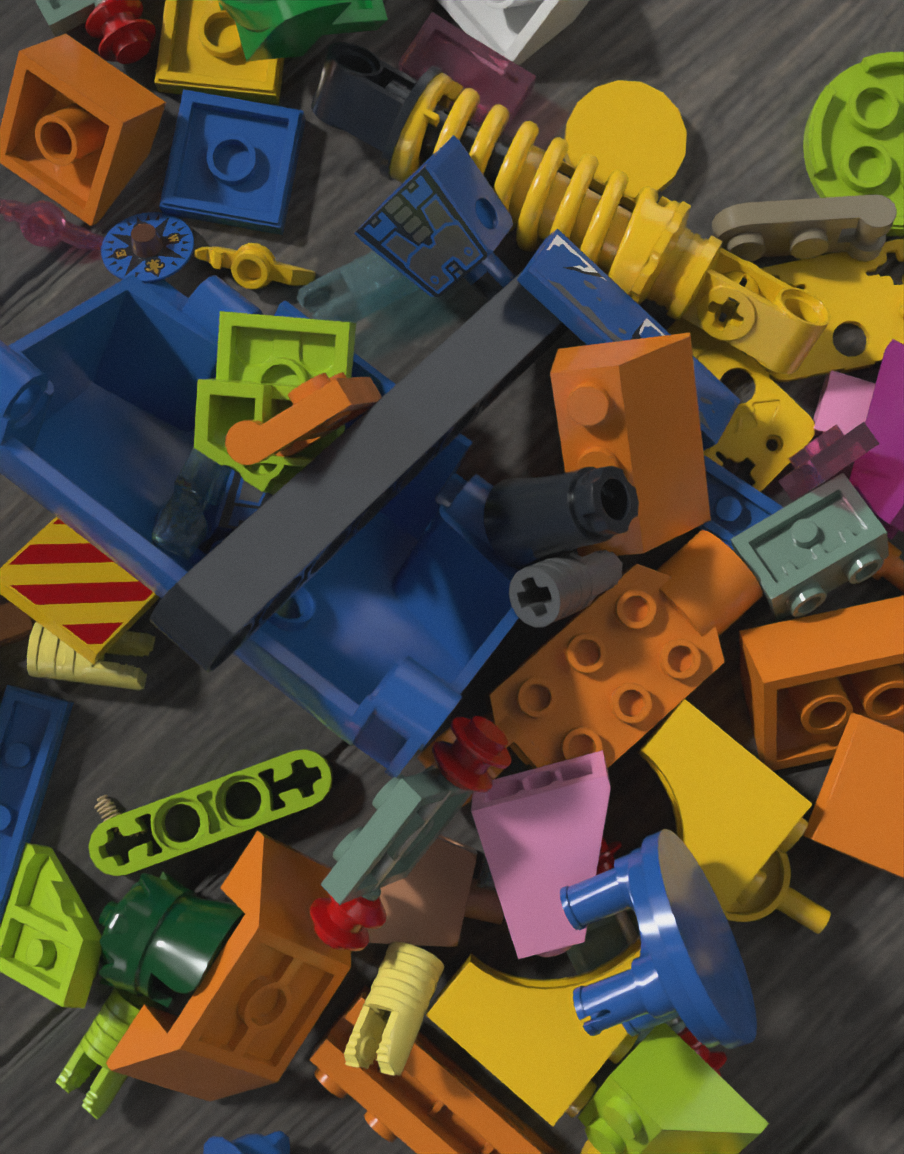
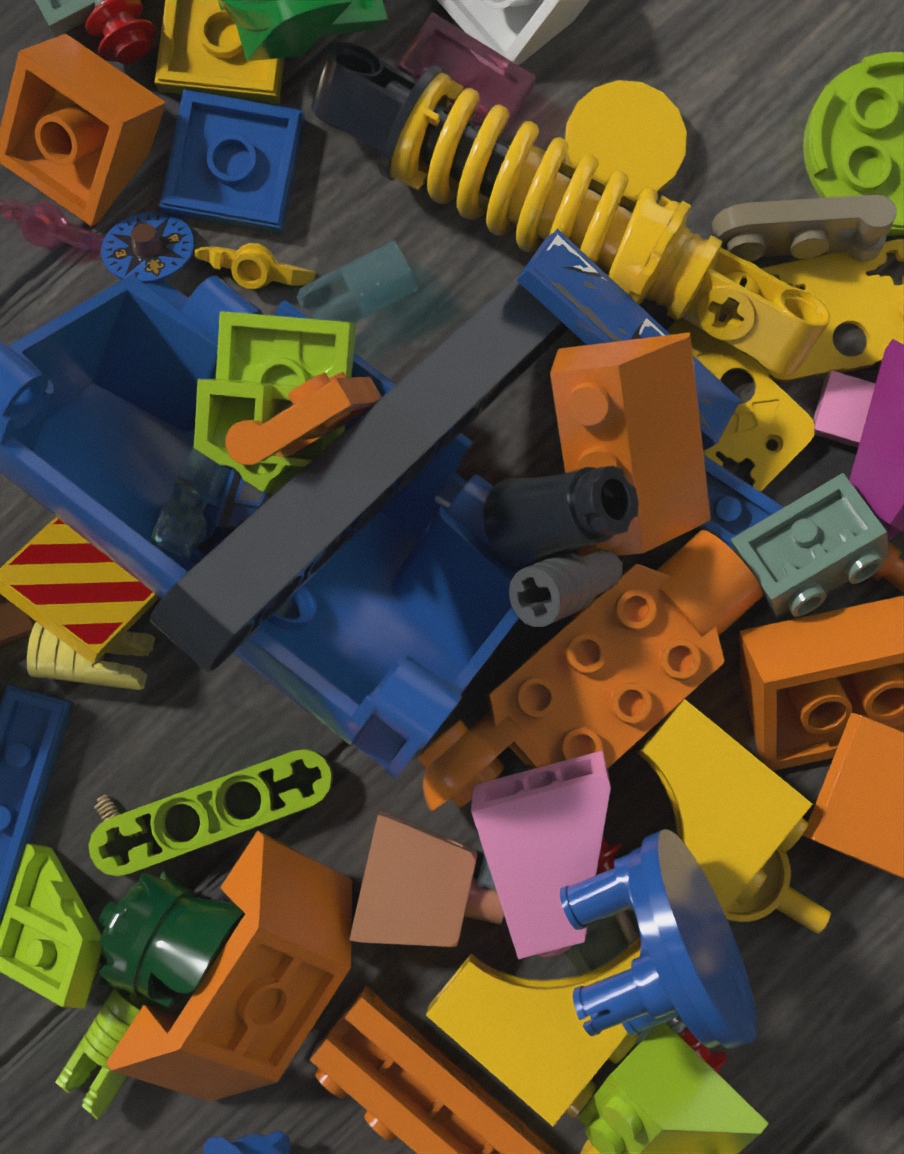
plate [310,716,511,951] -> none
light yellow hinge [344,942,444,1076] -> none
torso [354,135,516,302] -> none
clear pink plate [779,422,880,501] -> none

